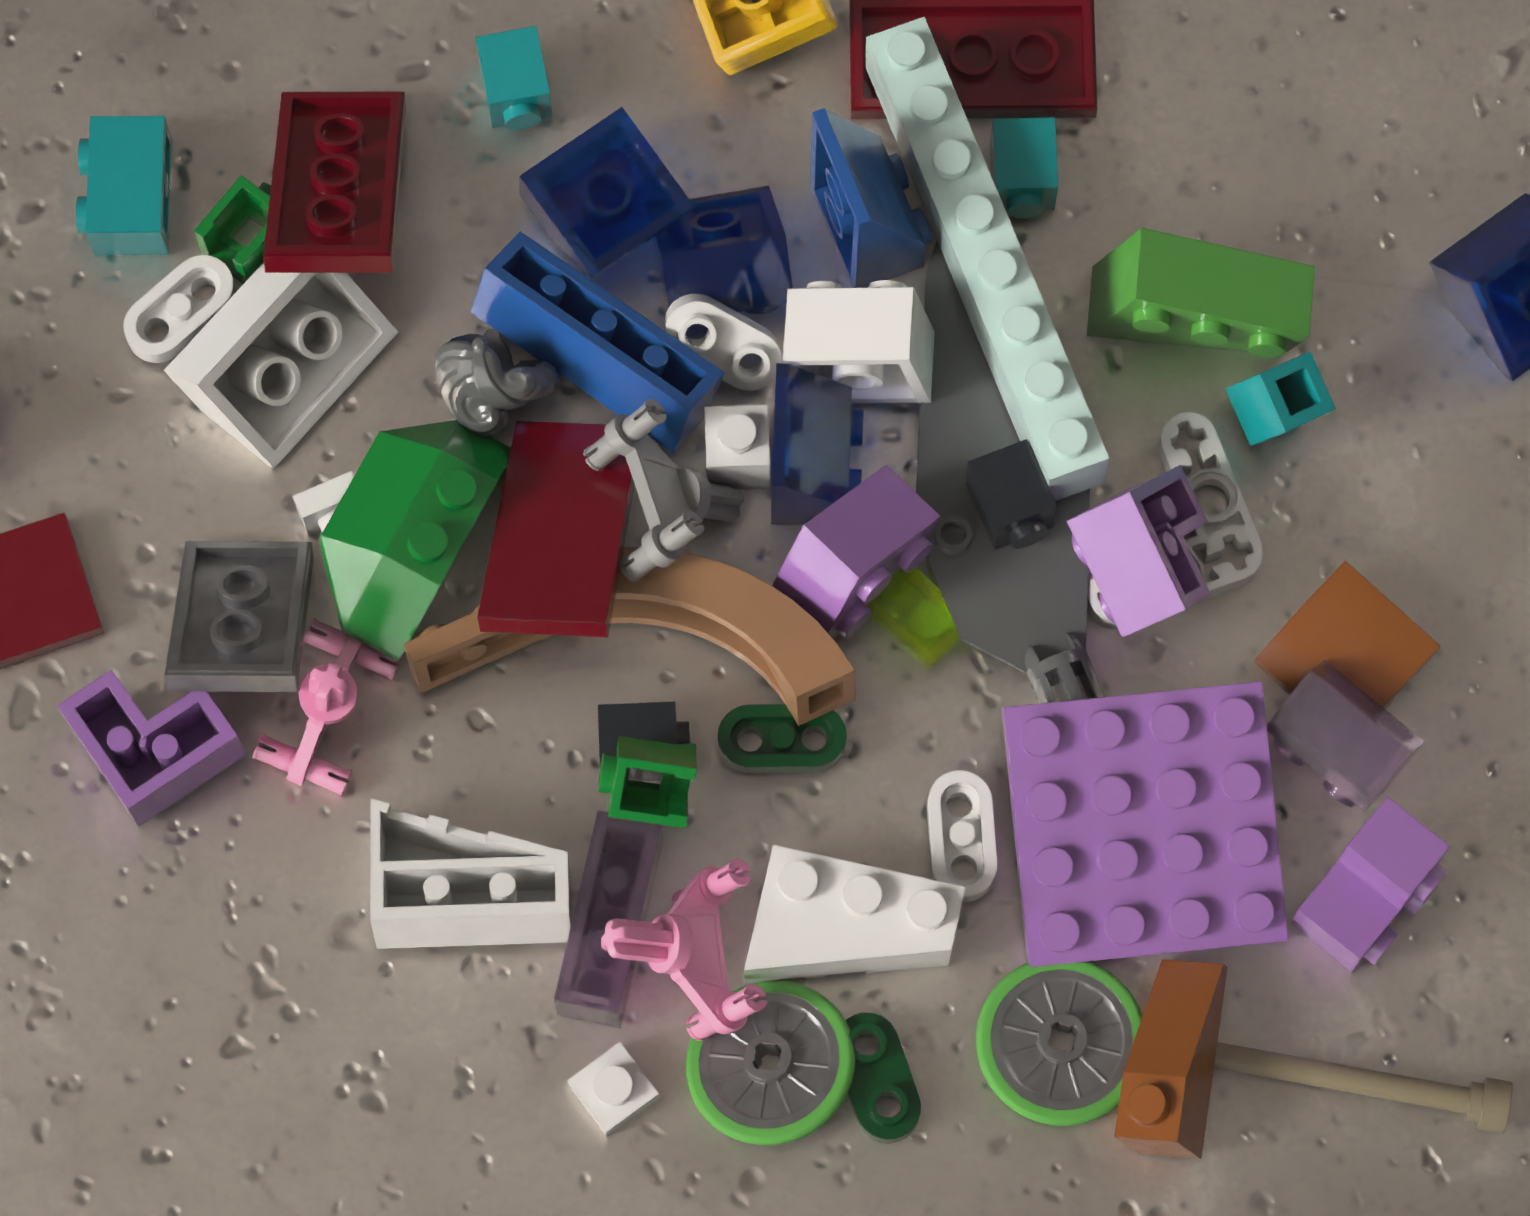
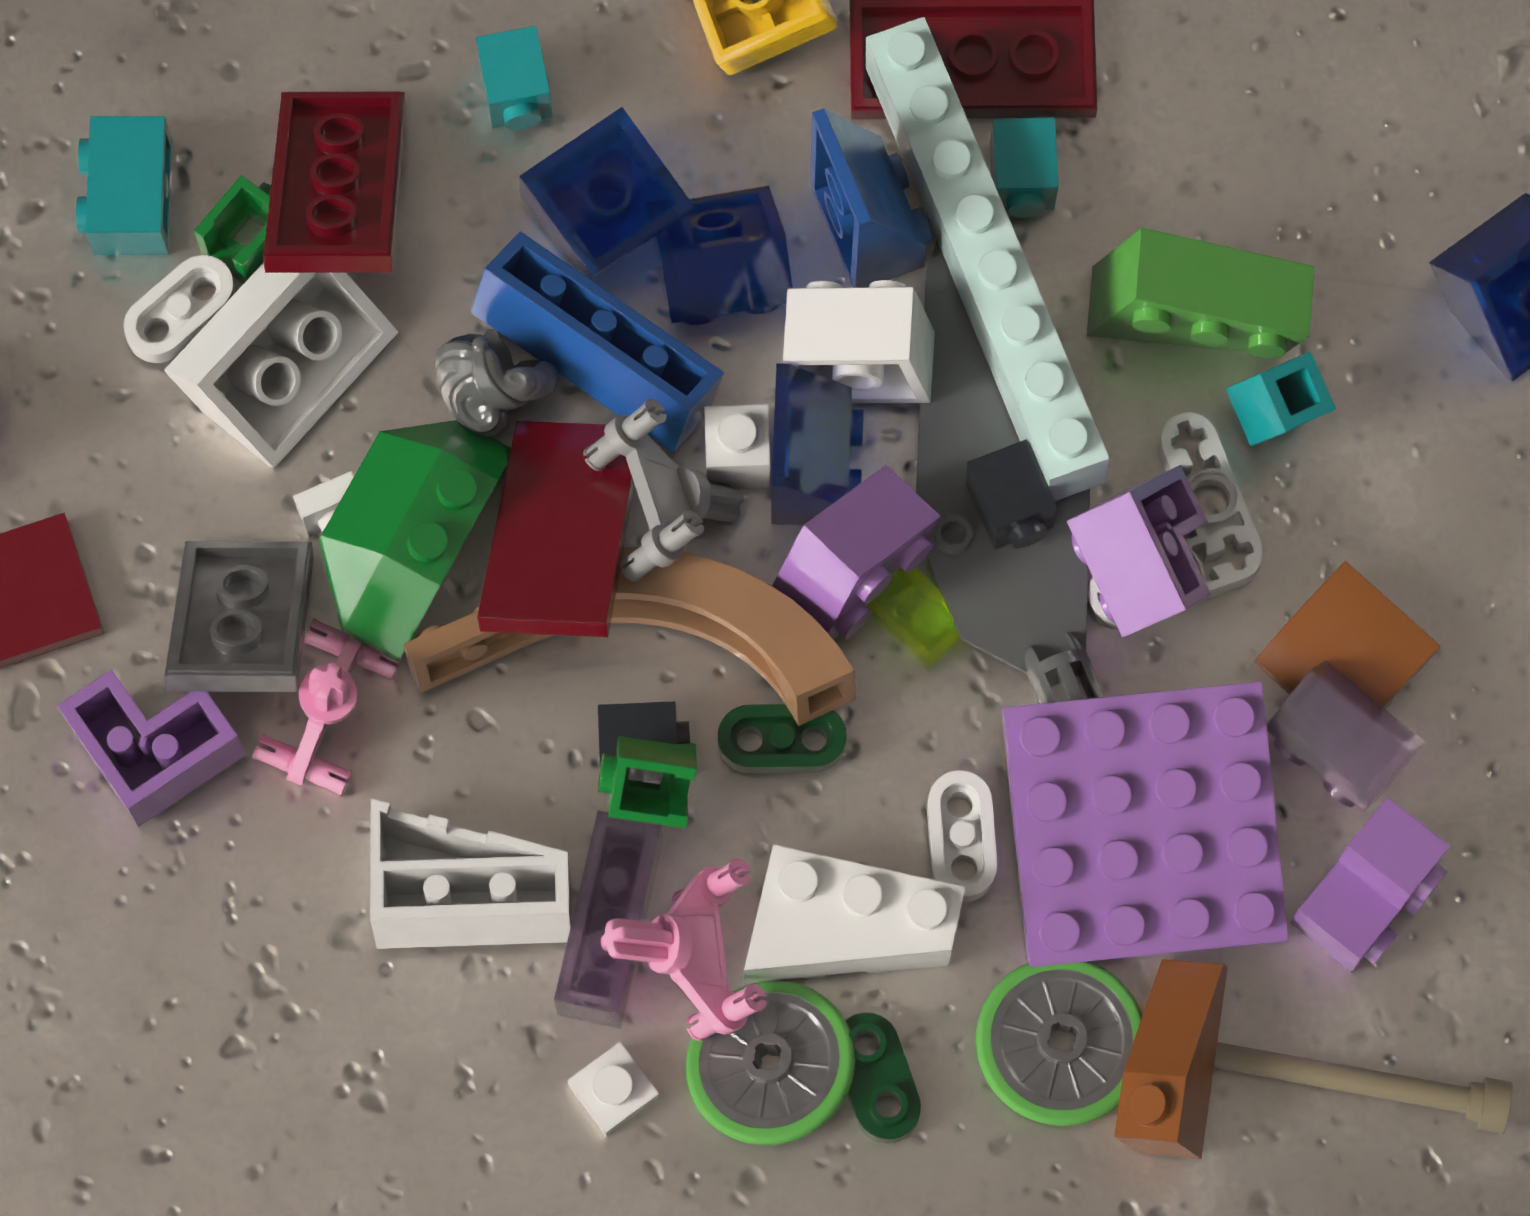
white plate [663,293,782,391] -> none

